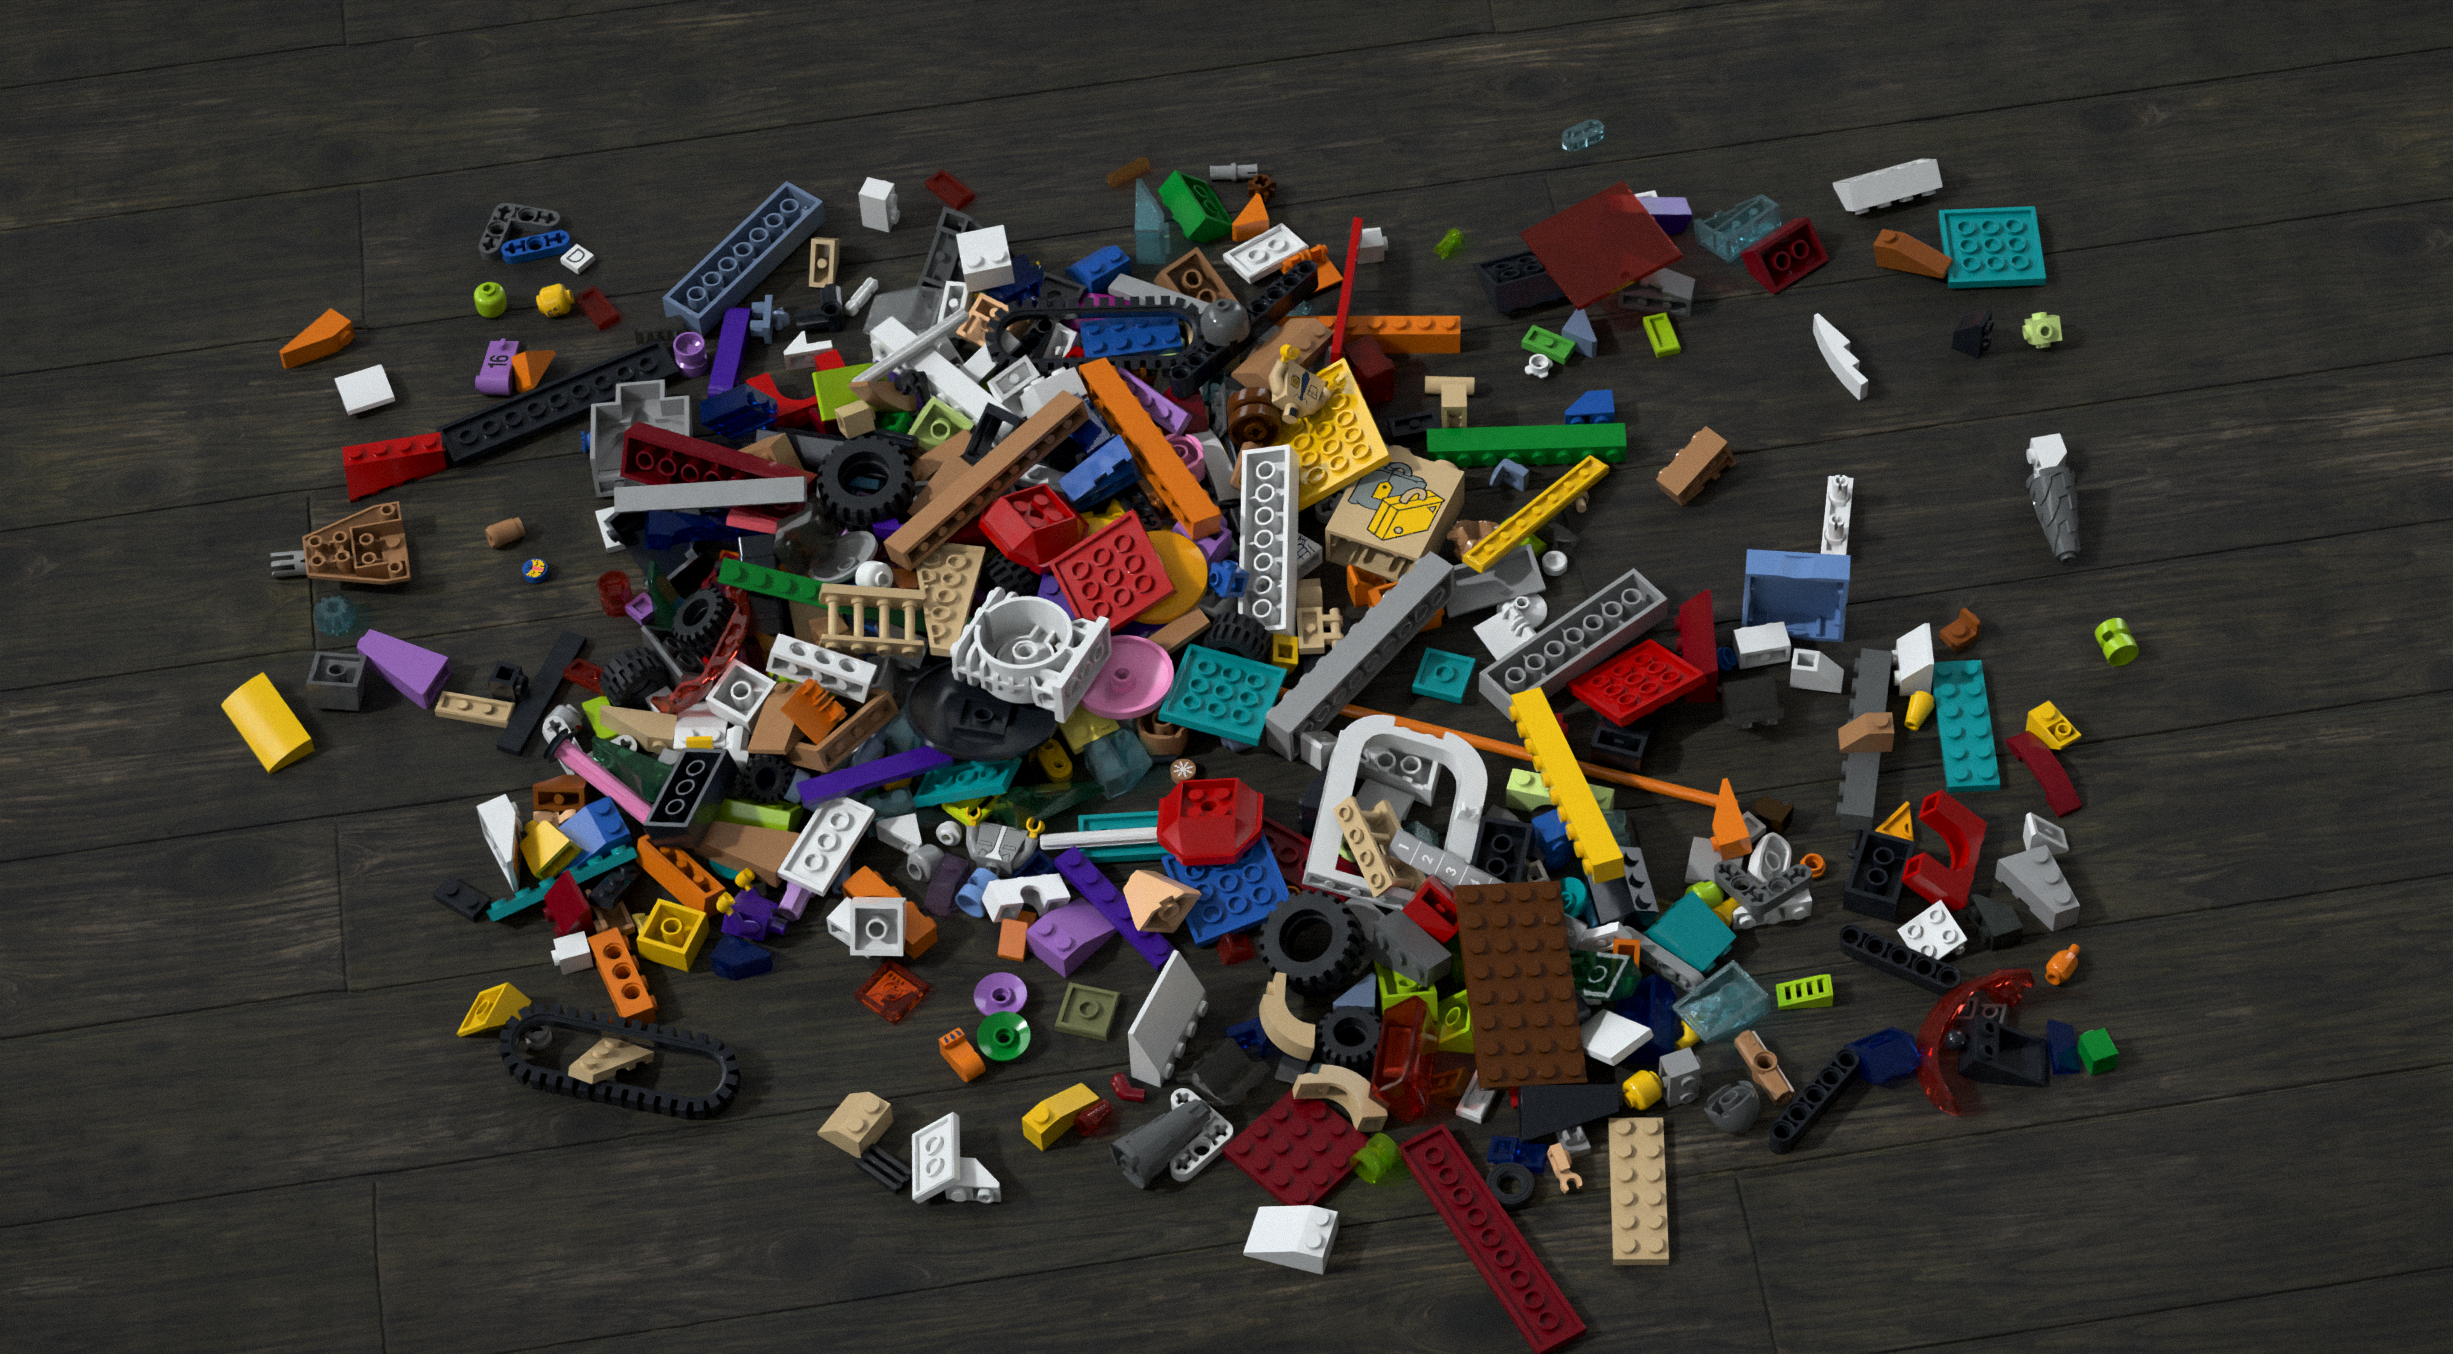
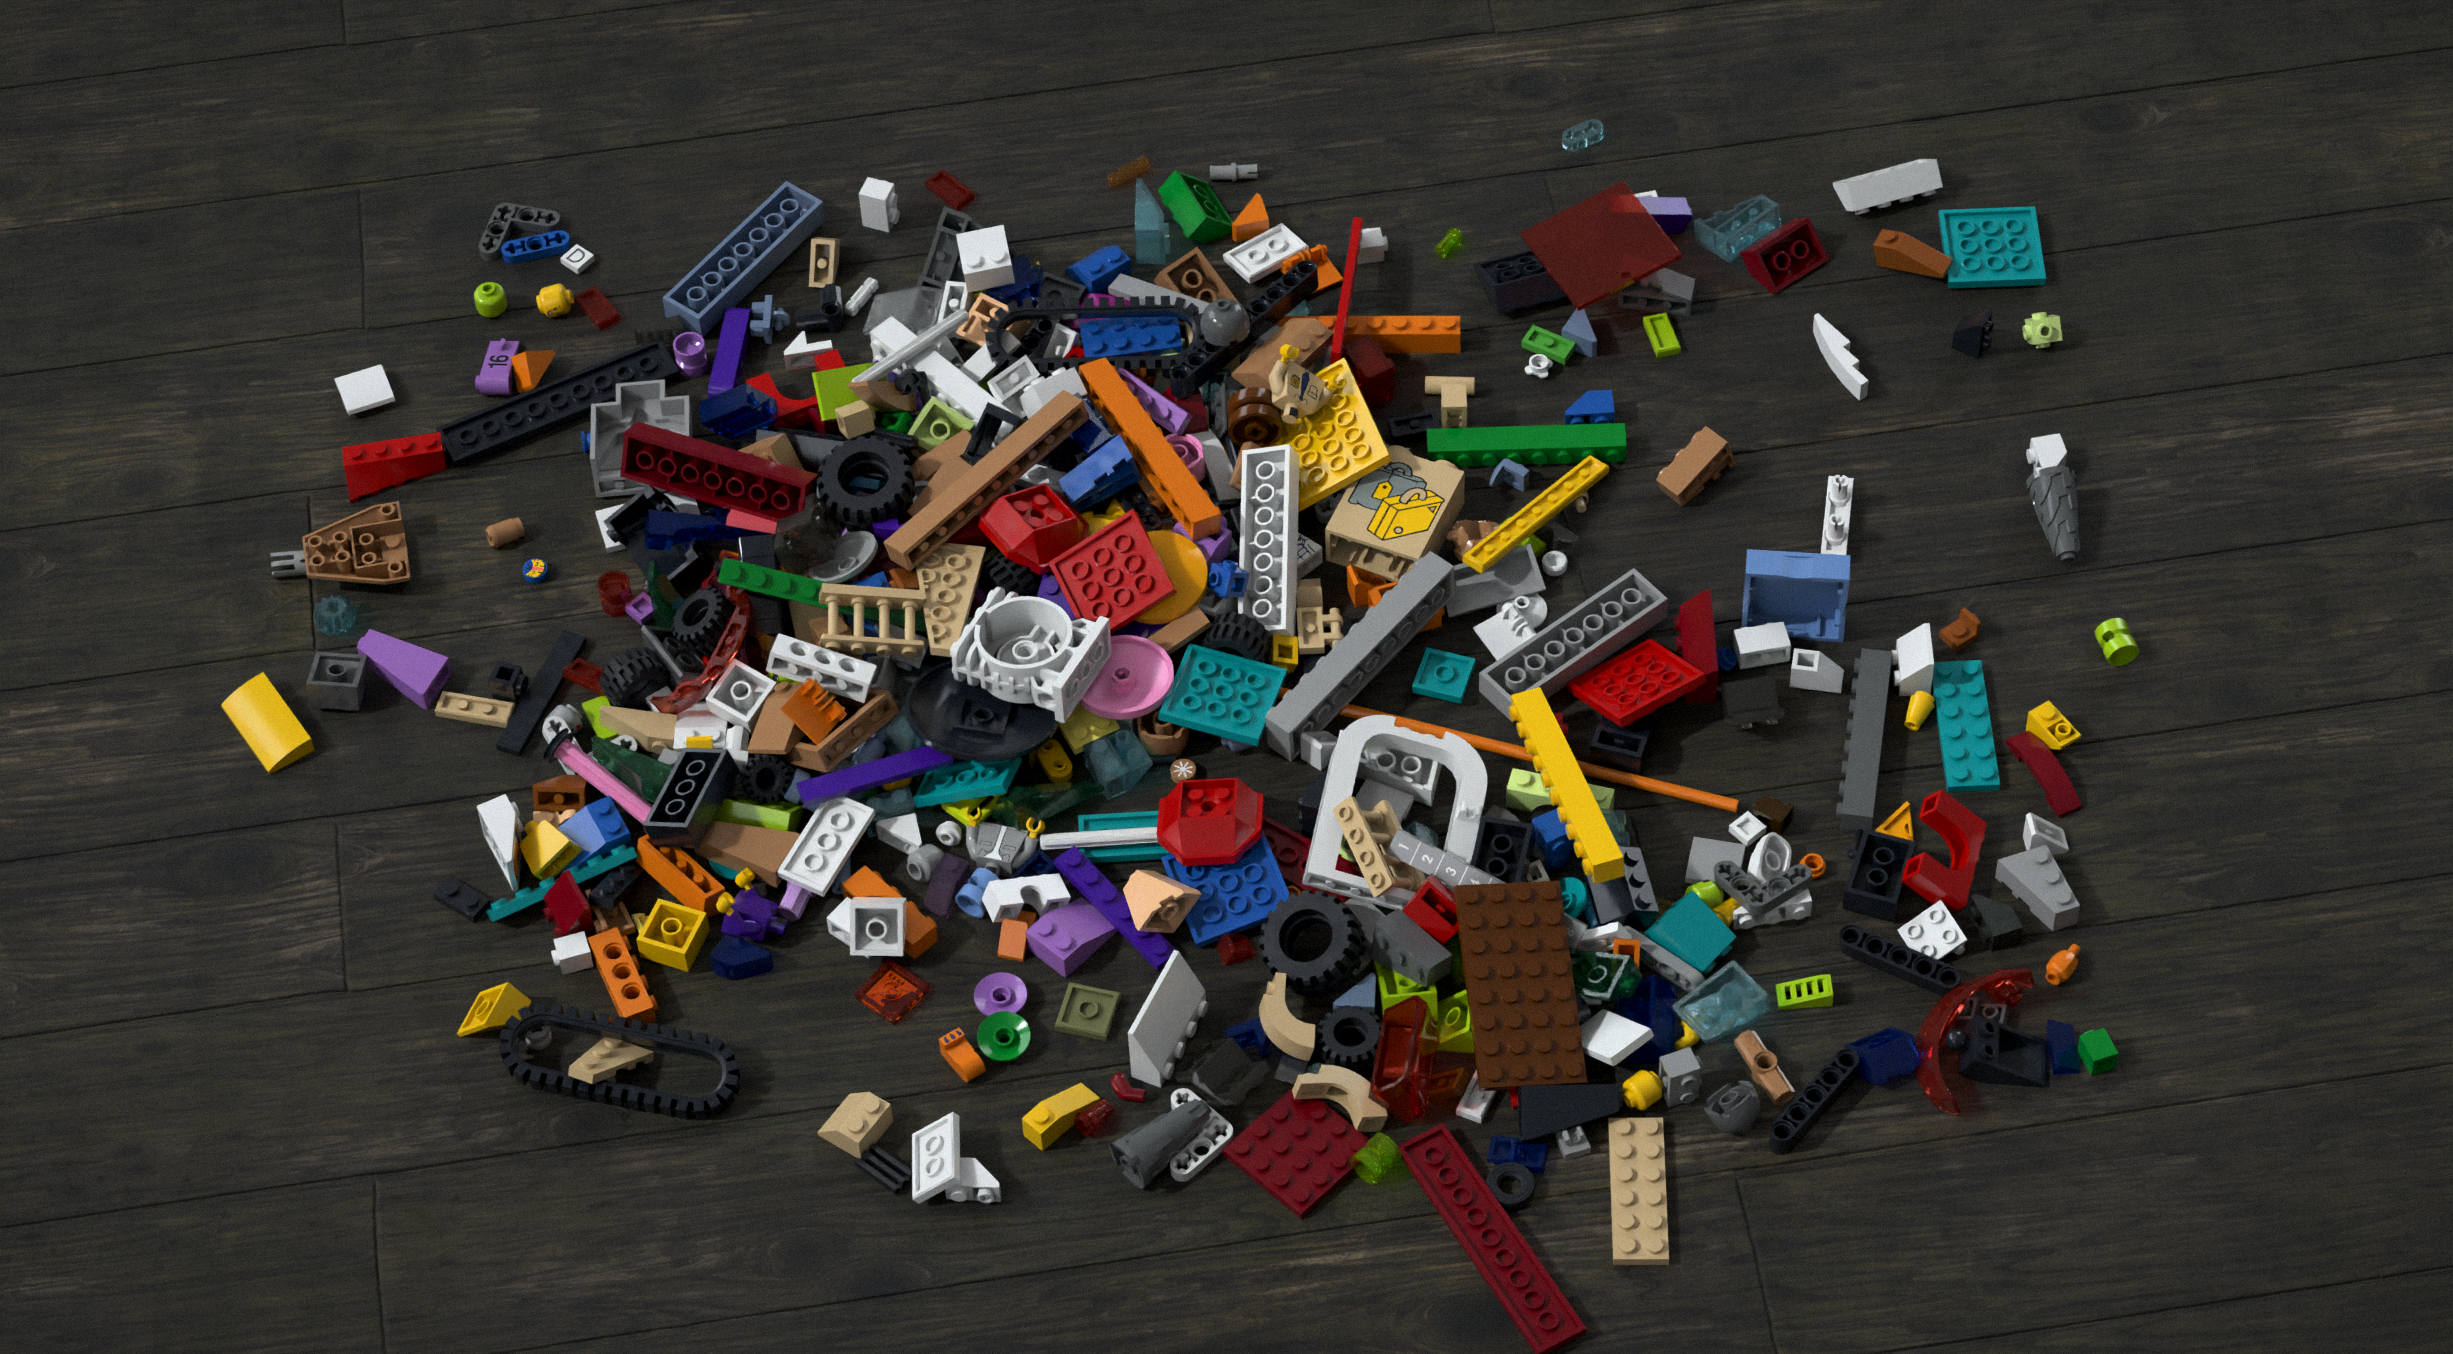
orange slope [279,308,355,369] -> none
light grey tile [614,476,807,513] -> none
white head [855,561,893,588] -> none
white slope [1243,1205,1338,1275] -> none
reddish brown gear [1248,174,1276,203] -> none
light nougat plate [1547,1143,1582,1194] -> none
orange slope [1710,778,1753,861] -> none
medium nougat slope [1838,712,1894,753] -> none

